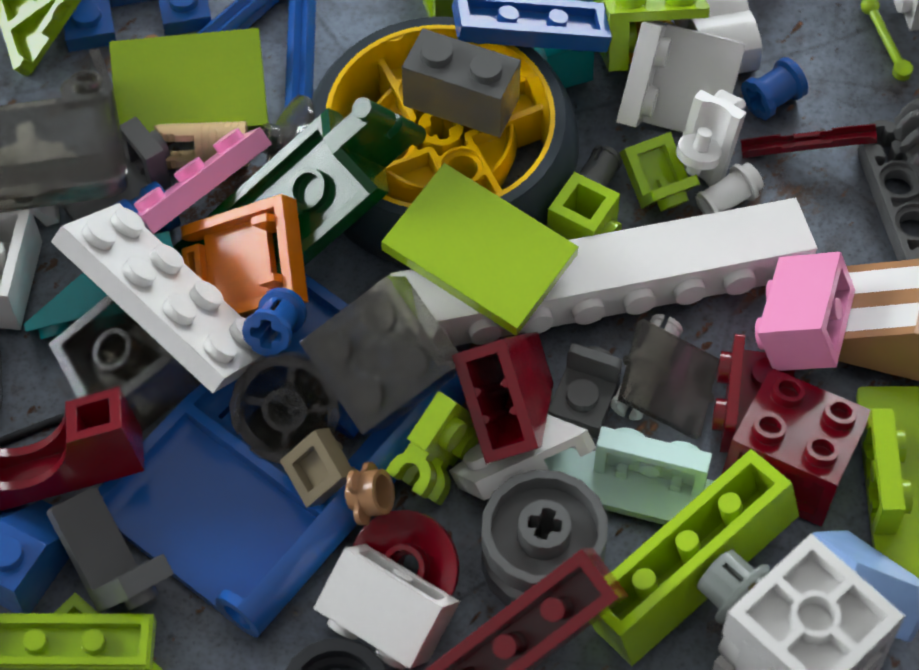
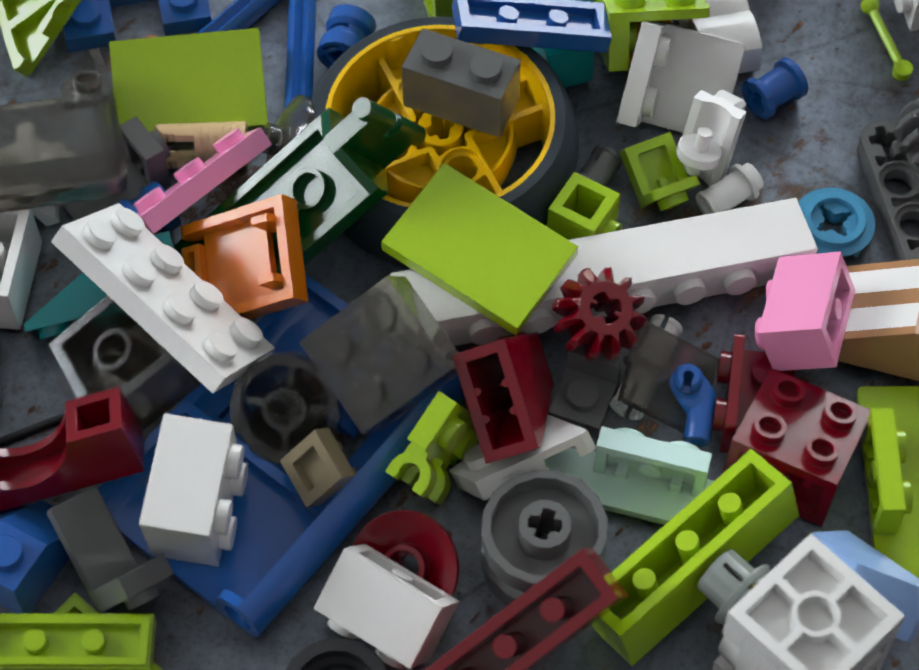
blue bush [242,288,307,356] -> none
medium nougat plate [345,462,395,526] -> none
dark red piece [740,124,877,158] -> none
none -> white brick [139,413,248,567]
none -> blue wheel [317,4,376,68]
none -> dark red gear [552,267,647,361]
none -> blue arm [670,364,716,447]
none -> dark azure gear [798,187,875,258]

